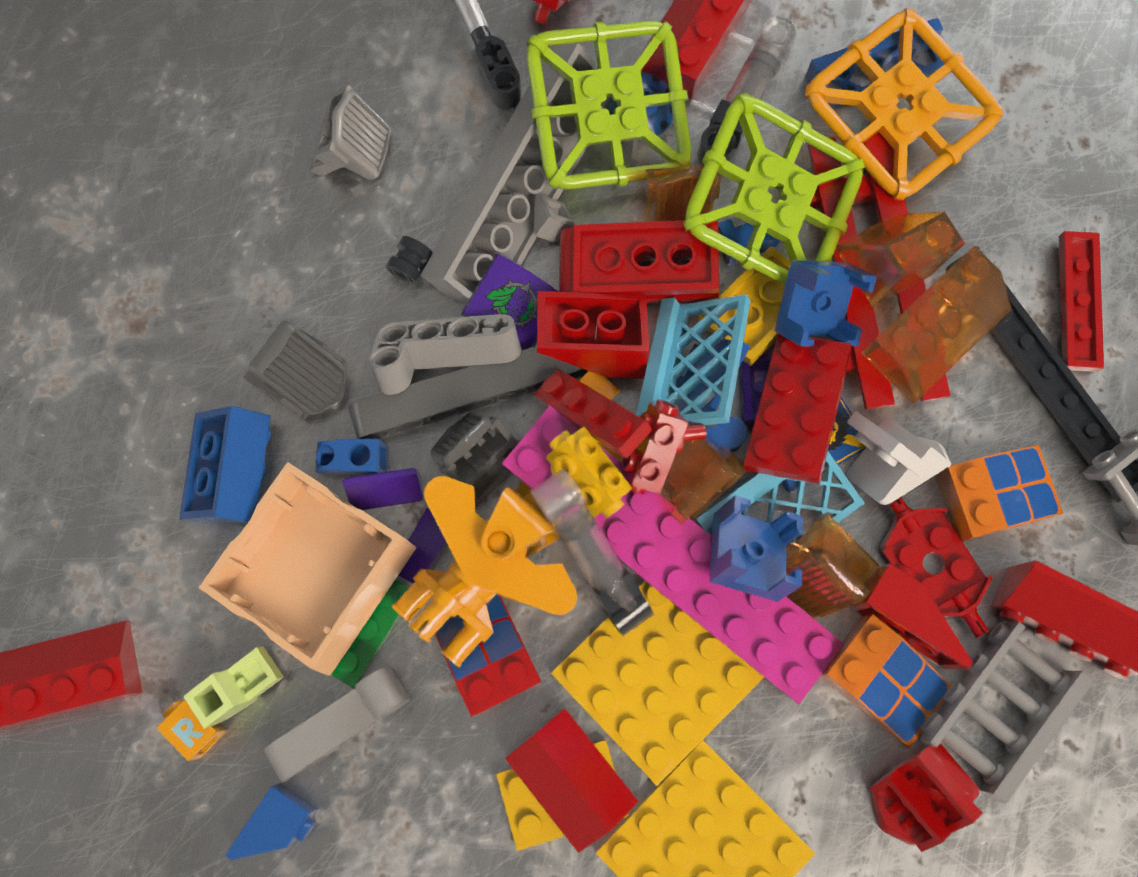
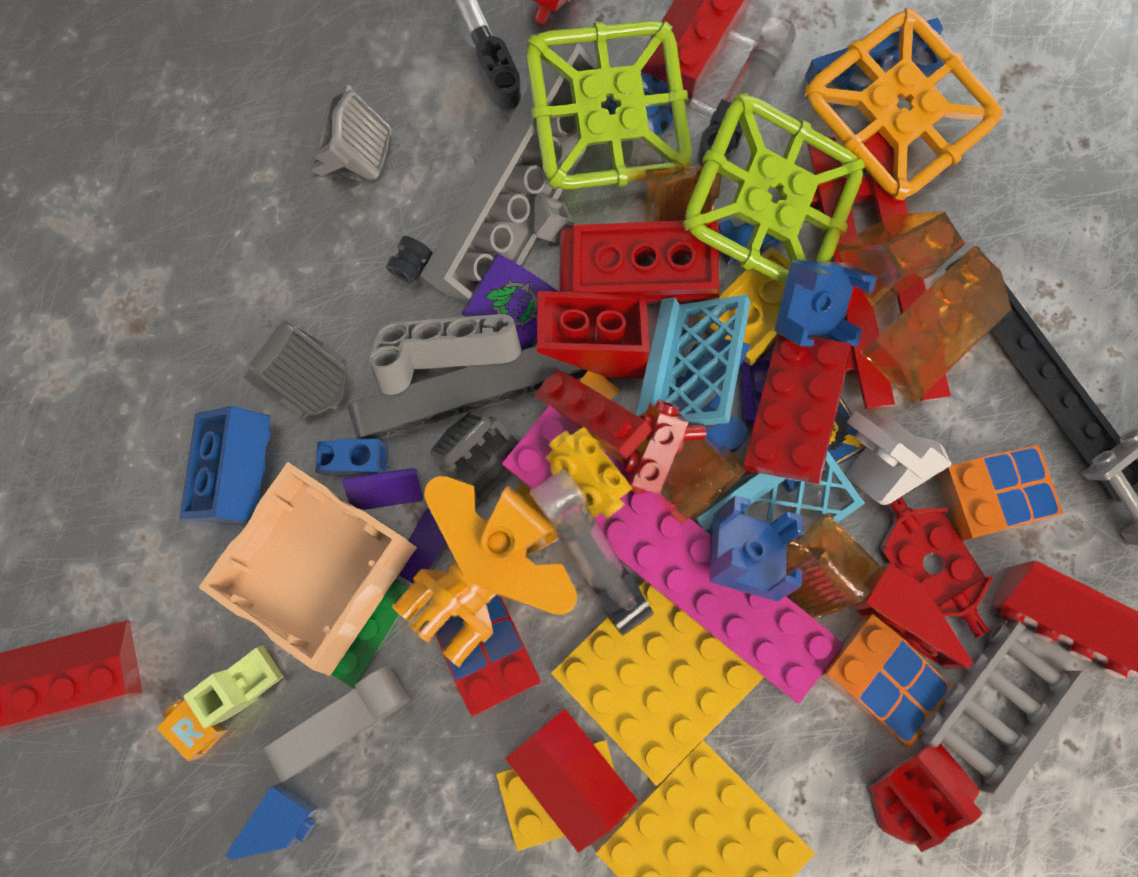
red plate [1059,231,1104,372] -> none

